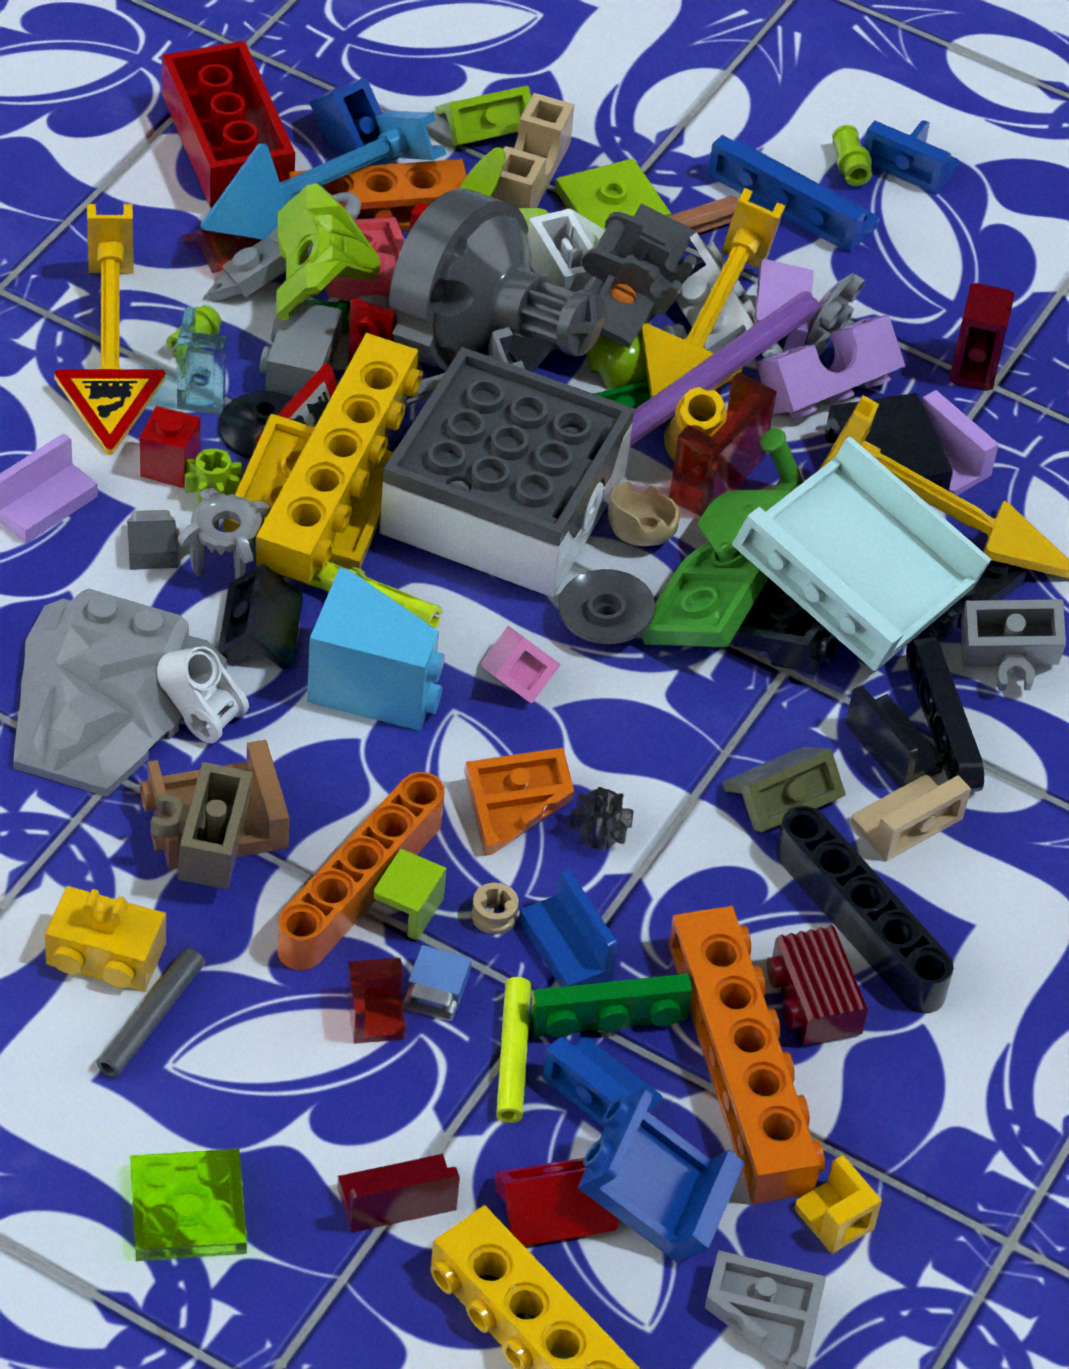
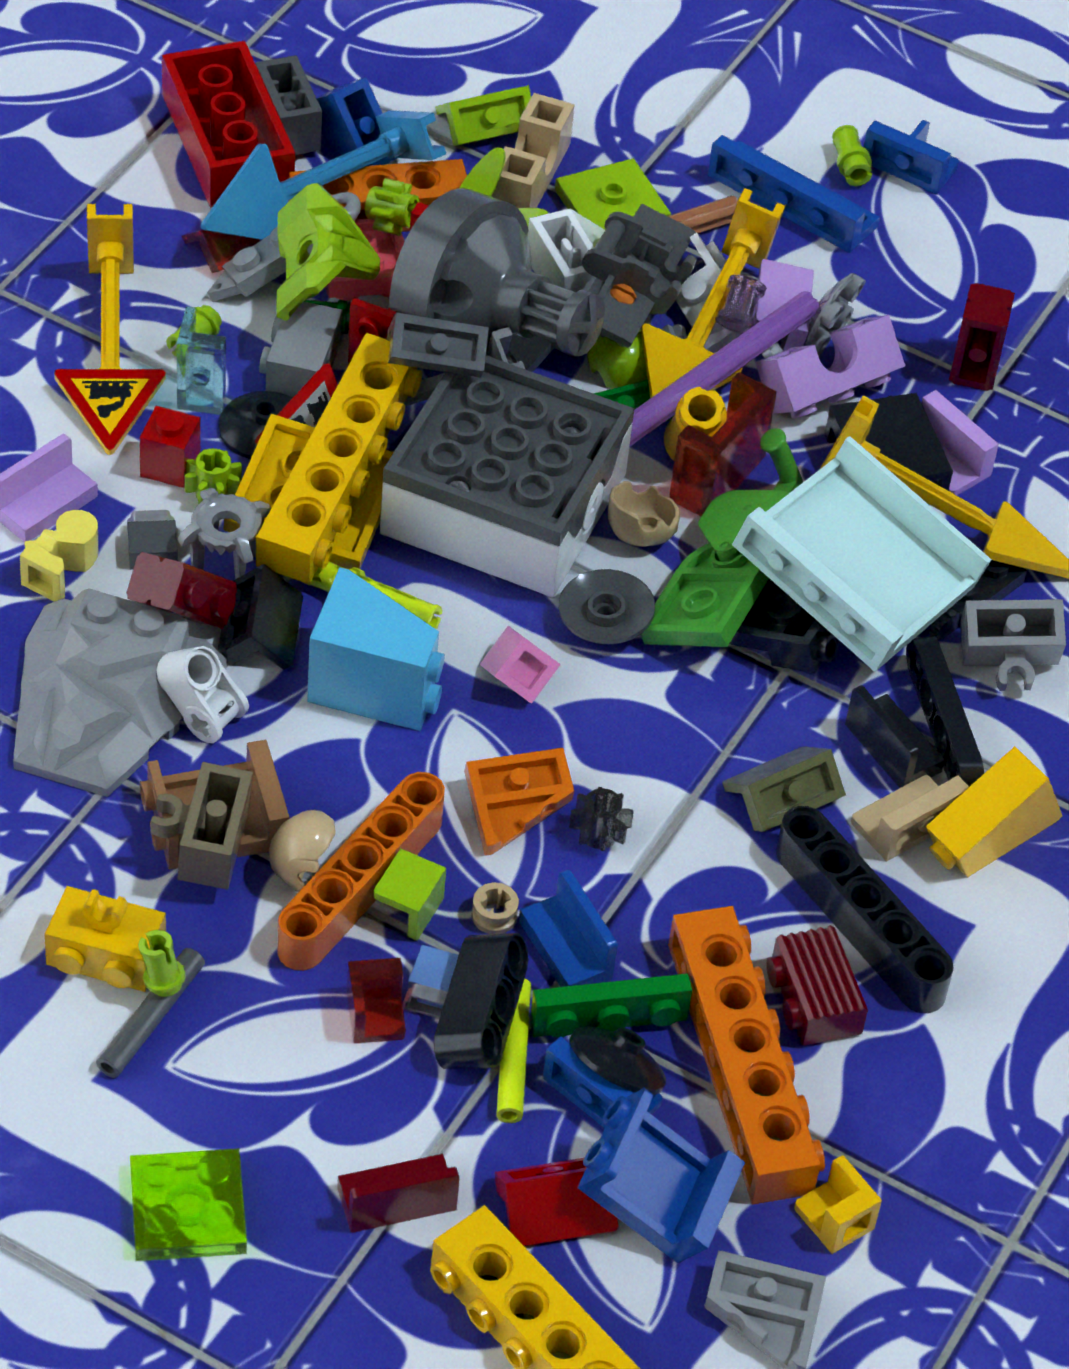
none -> light yellow leg [20,510,99,602]
none -> dark red brick [126,552,237,629]
none -> lime pin [138,930,186,997]
none -> dark grey brick [255,55,322,155]
none -> tan hair [269,809,335,891]
none -> lime gear [365,178,420,236]
none -> dark grey panel [386,312,489,378]
none -> black beam [434,933,528,1069]
none -> black dish [569,1026,666,1095]
none -> clear purple bush [716,274,767,333]
none -> yellow slope [926,746,1062,878]

